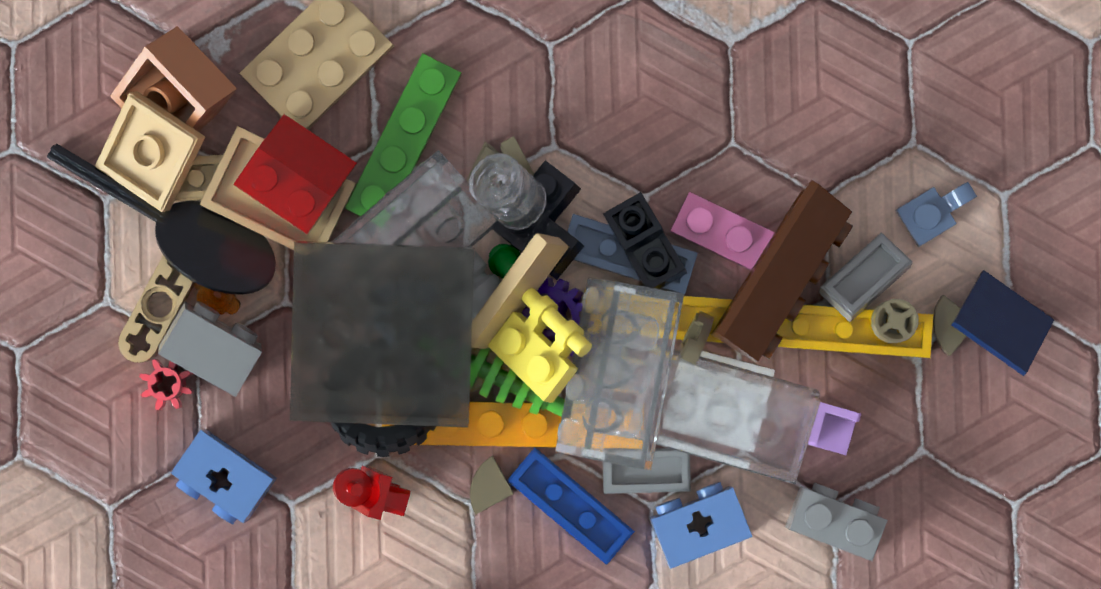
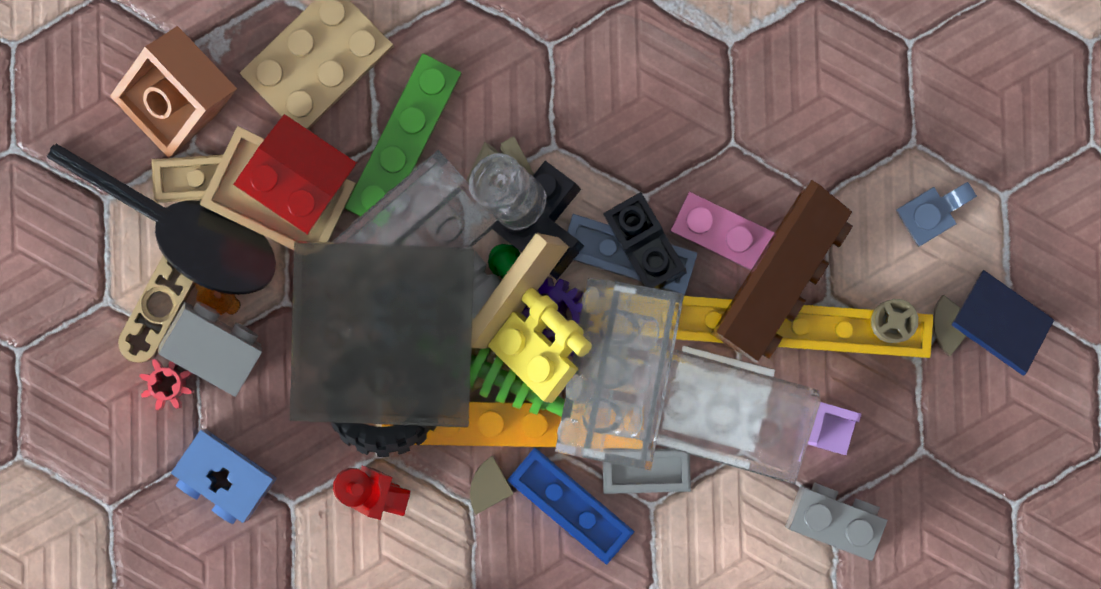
tan tile [95,91,205,212] -> none
medium blue brick [650,482,752,569] -> none
dark tan tile [679,311,714,365] -> none
light grey tile [819,232,912,322] -> none

